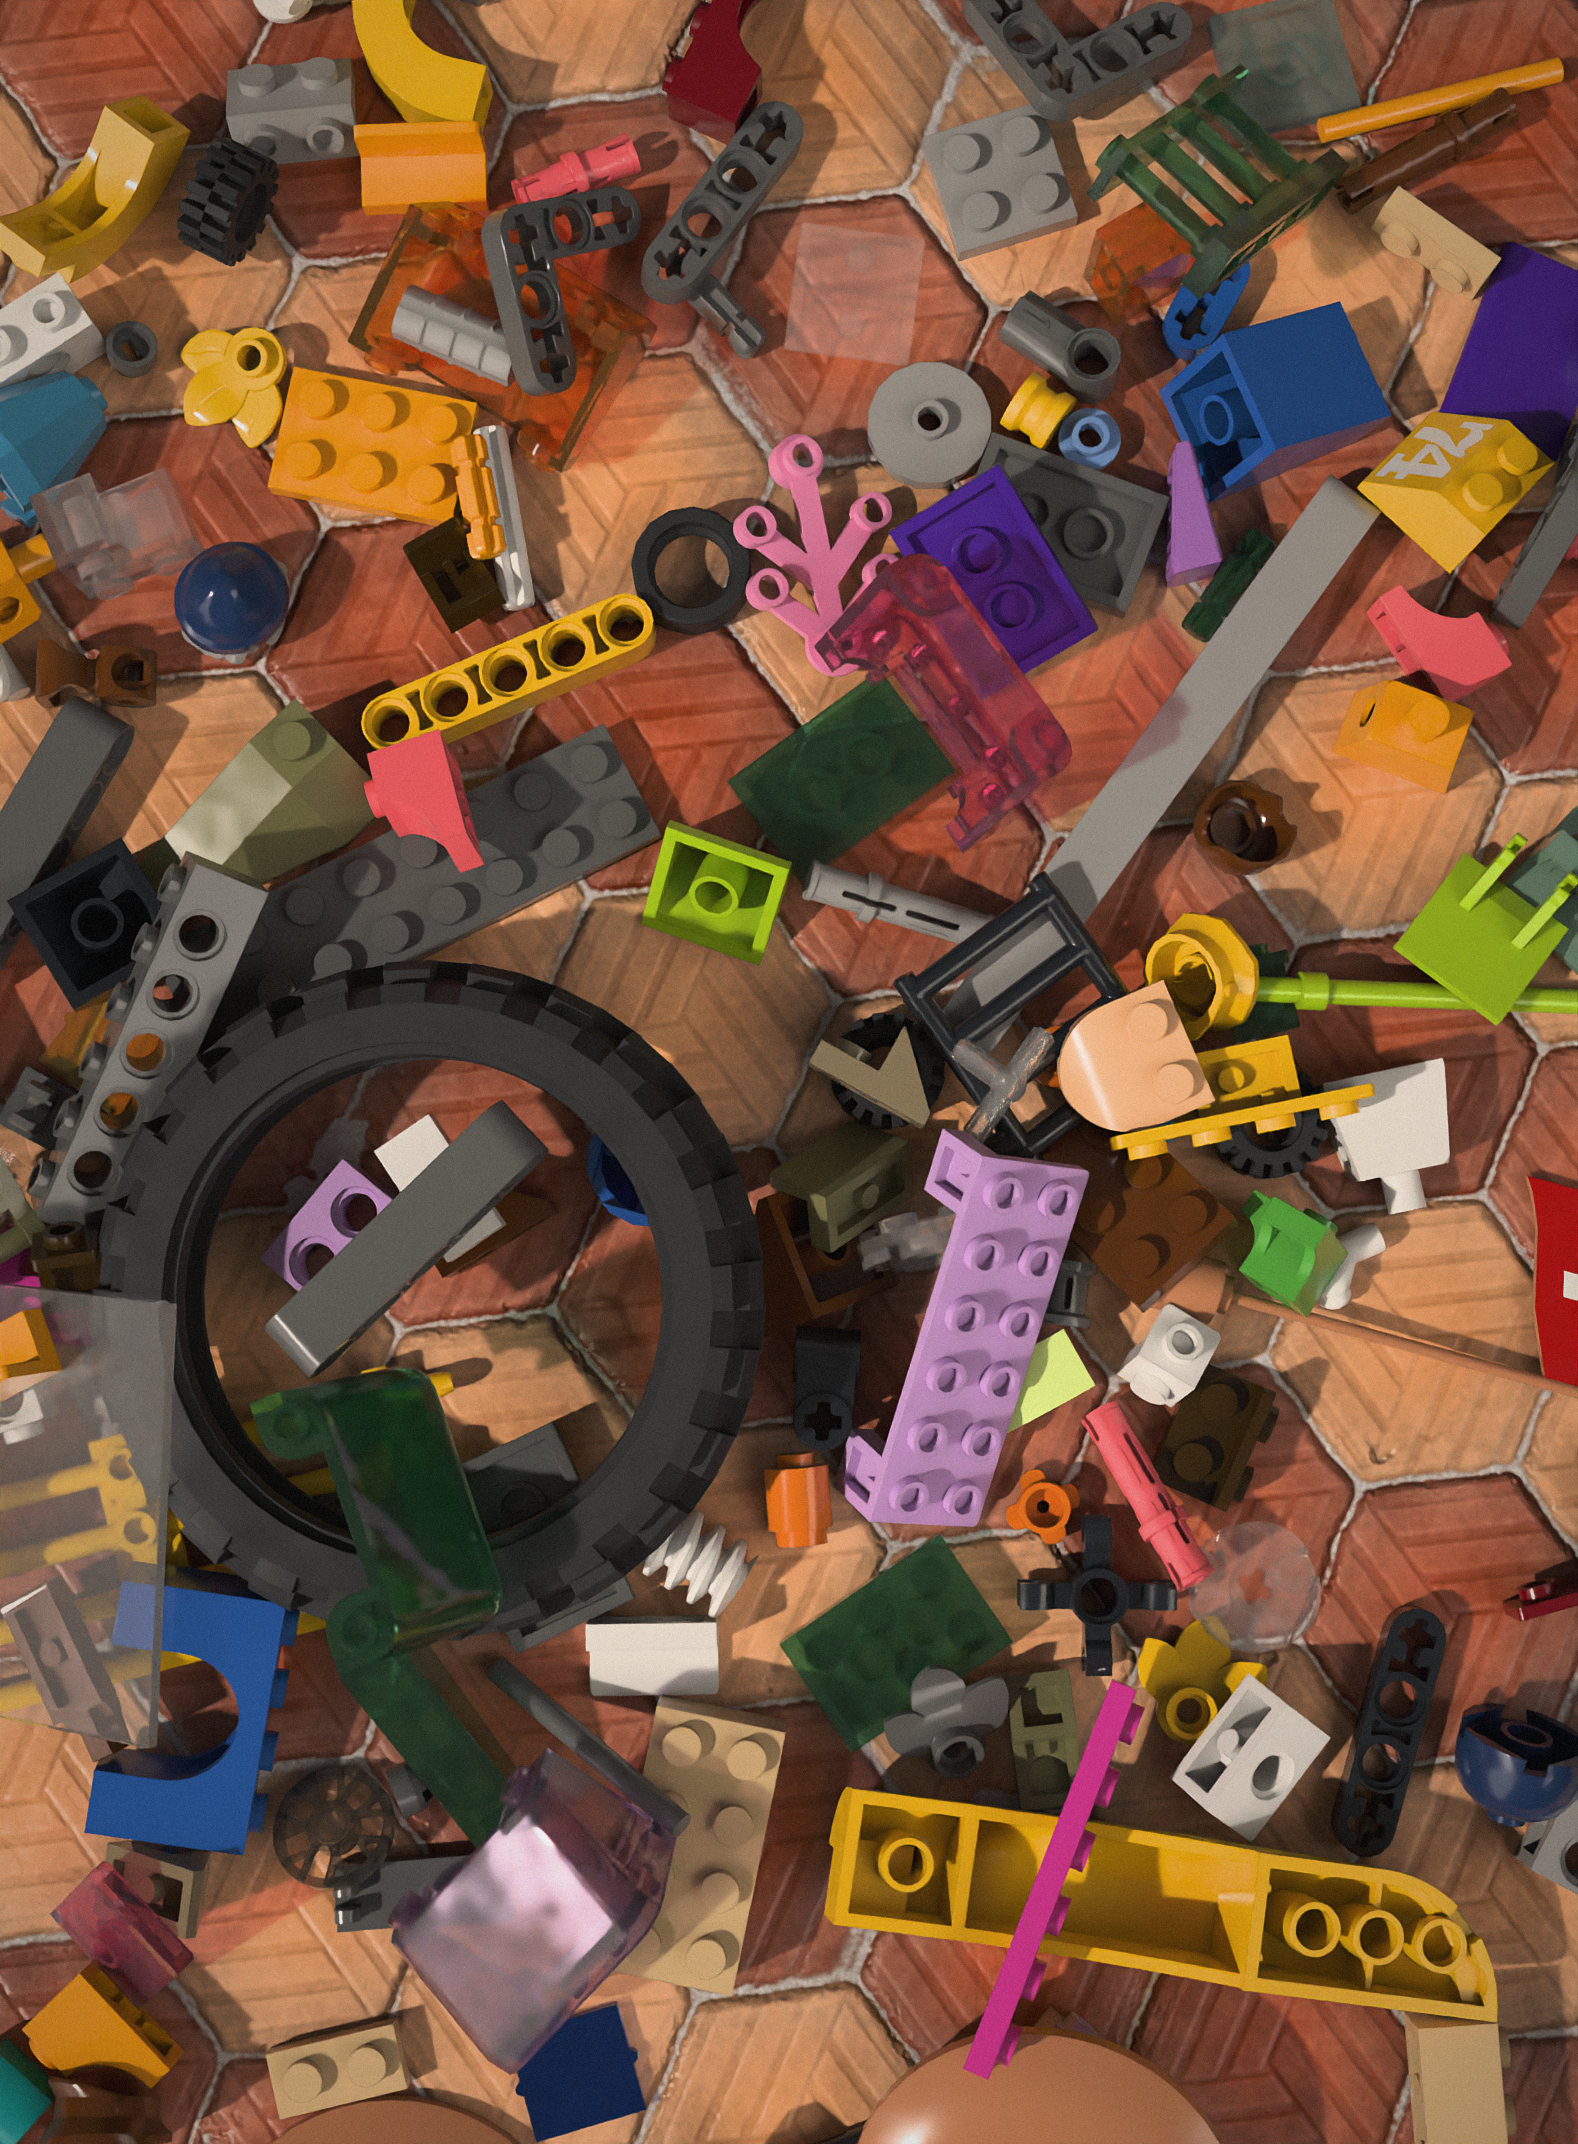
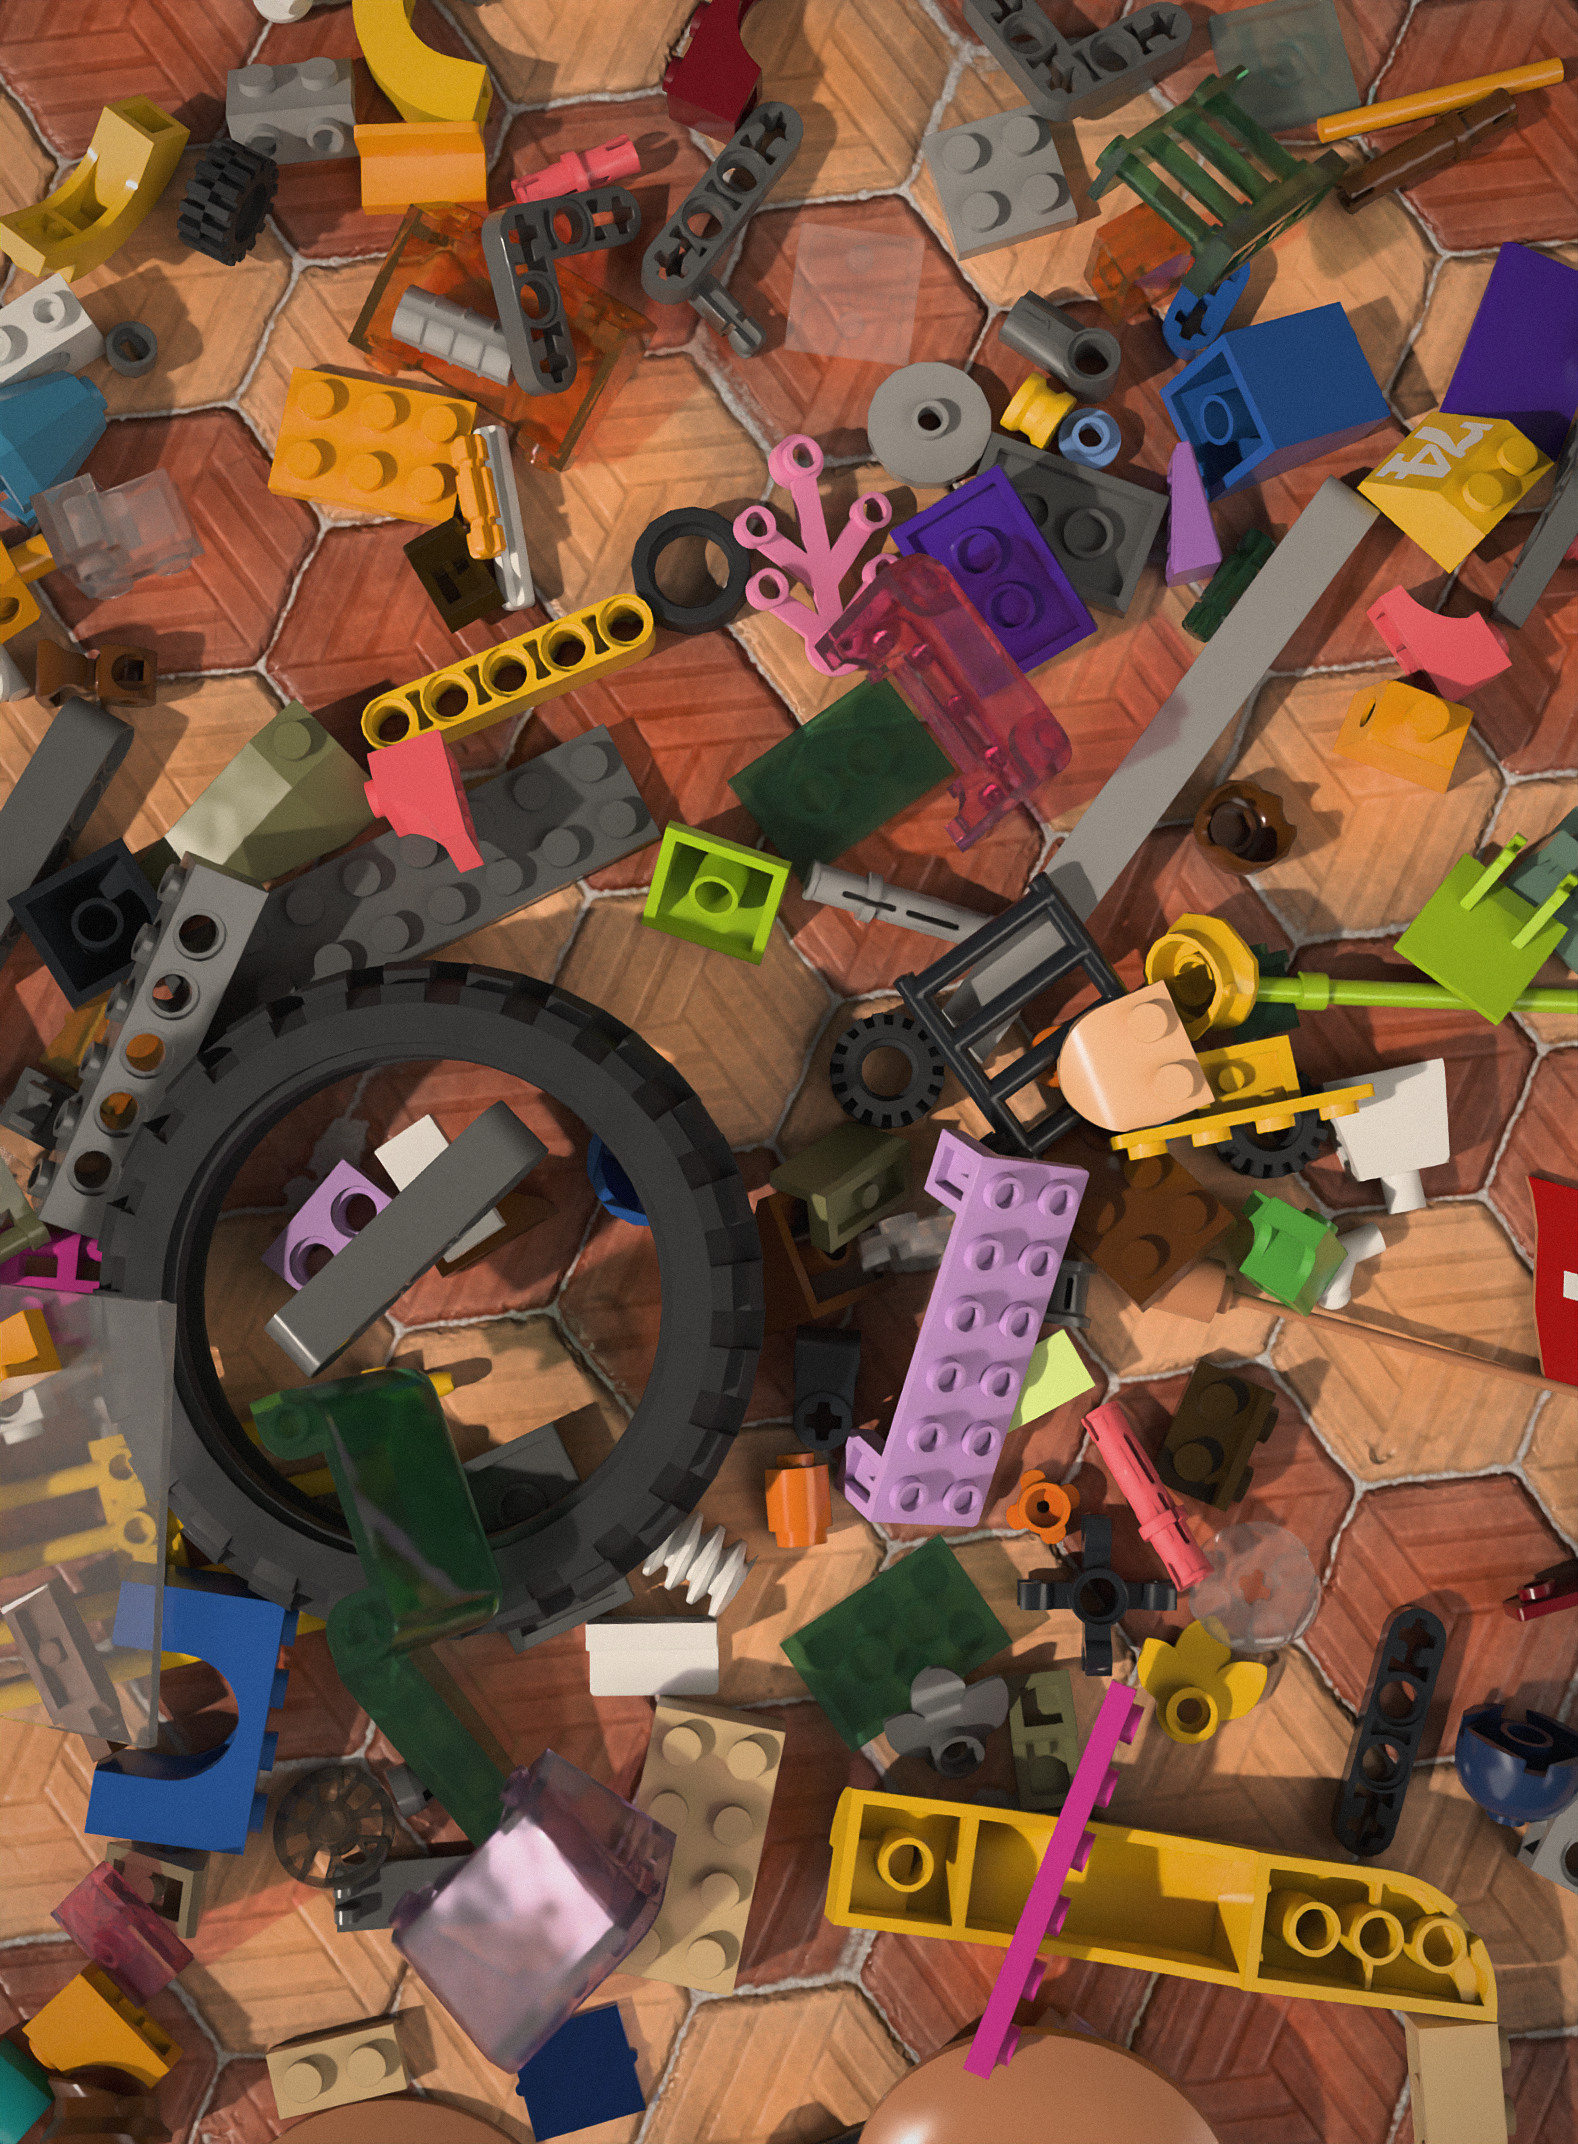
dark brown bracket [30,1221,102,1314] -> none
dark blue hair [174,541,290,664] -> none
yellow plate [180,327,287,448] -> none
dark grey bar [487,1658,691,1837] -> none
dark tan slope [808,1026,930,1129] -> none
clear piece [951,1027,1054,1143] -> none
white bracket [1117,1304,1221,1407] -> none
white brick [1170,1673,1331,1843] -> none
tan plate [1371,186,1502,300] -> none

